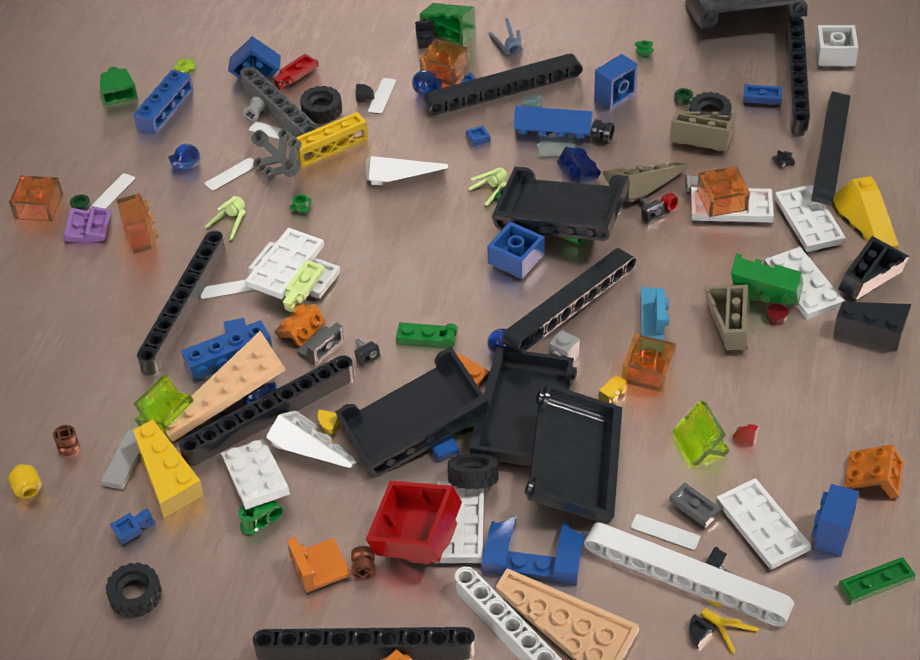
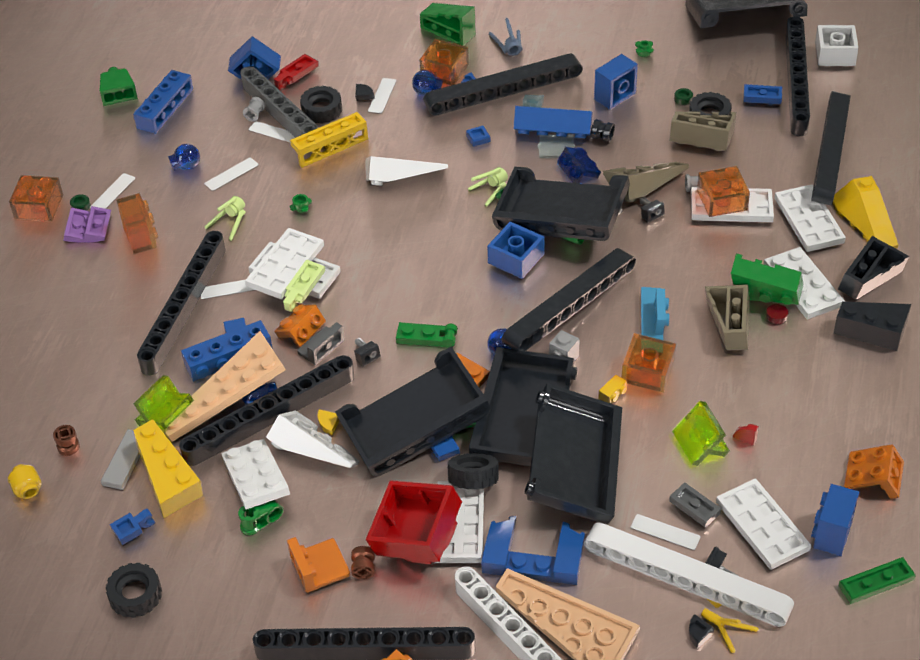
lime plant [174,58,196,73] -> none
dark grey plant [251,128,302,180] -> none
black bracket [415,20,436,49] -> none
red plate [660,192,679,211] -> none
black plant [771,150,795,167] -> none

